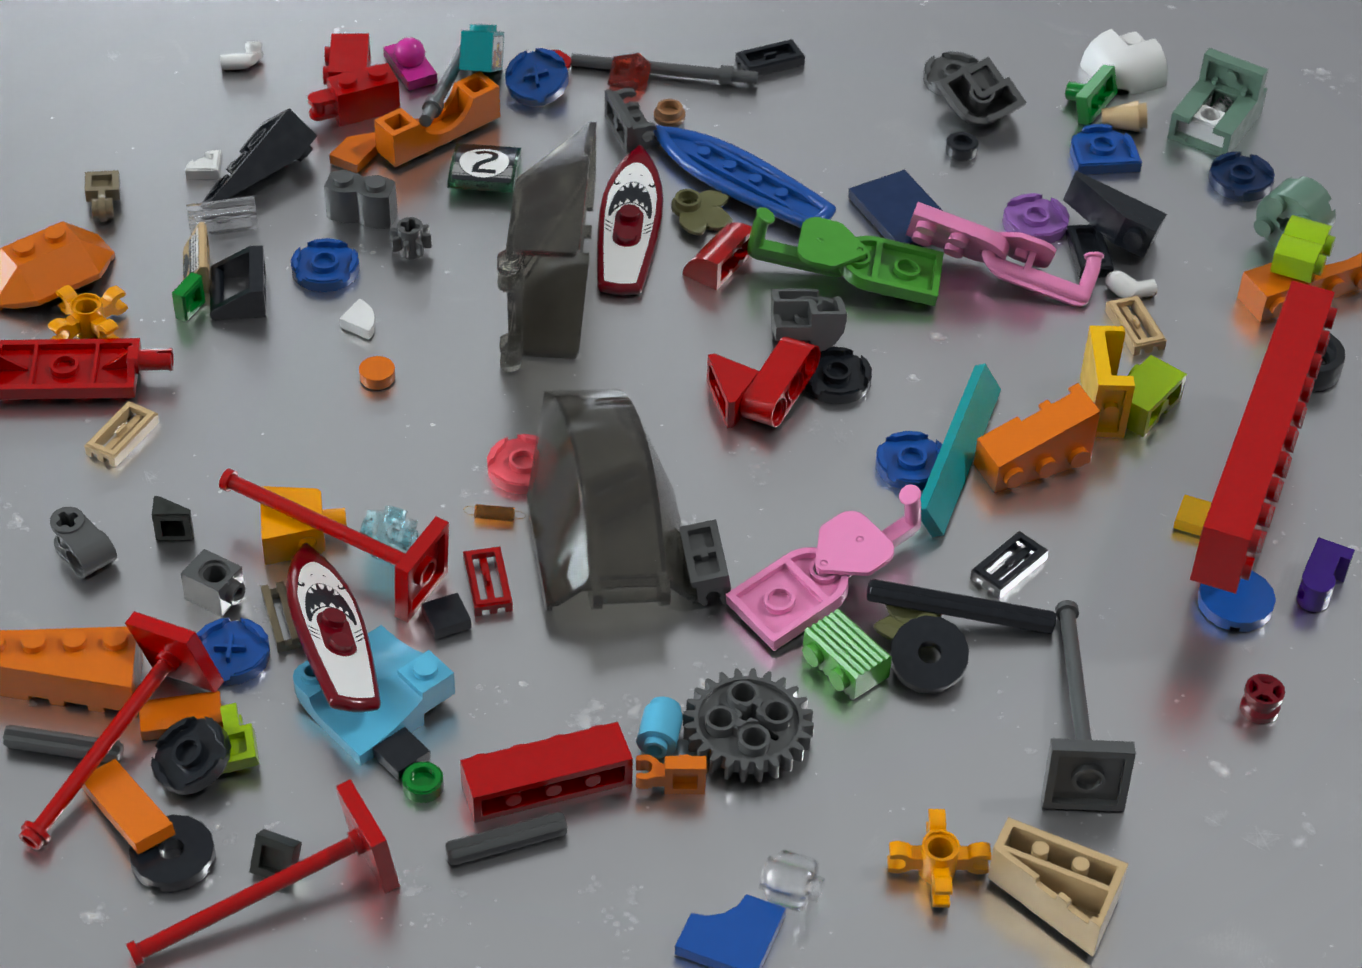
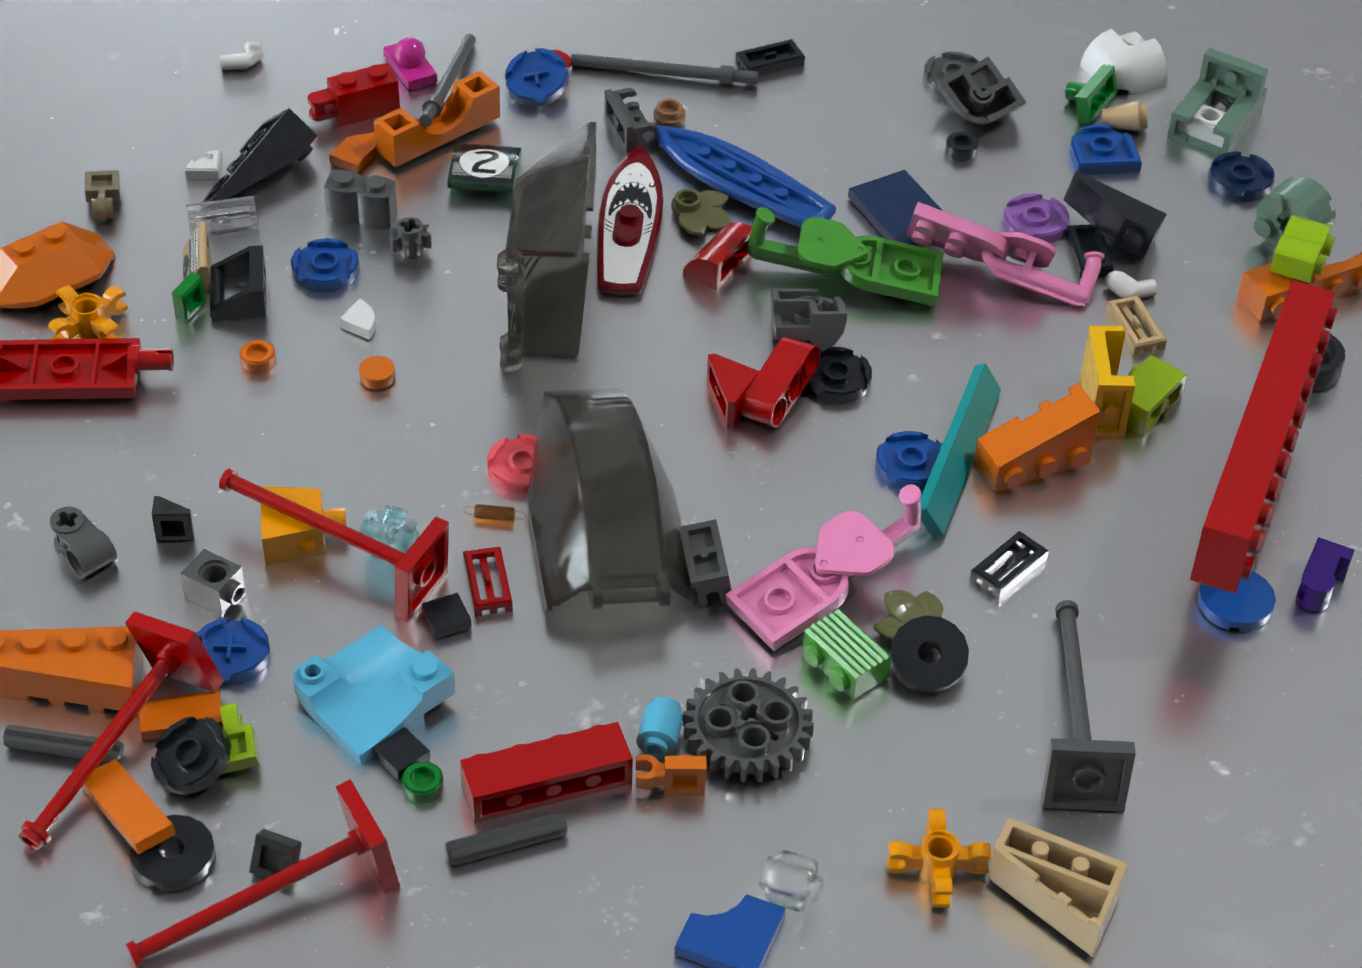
tan tile [84,401,159,467] -> none
dark tan tile [261,581,302,653] -> none
piece [286,543,381,712] -> none
red brick [323,33,371,85] -> none
teal brick [459,24,504,72] -> none
clear red slope [608,53,651,91] -> none
black axle [866,579,1056,634] -> none
yellow tile [1173,495,1212,536] -> none
dark red wheel [1240,674,1285,724] -> none
none -> orange tile [239,340,276,373]

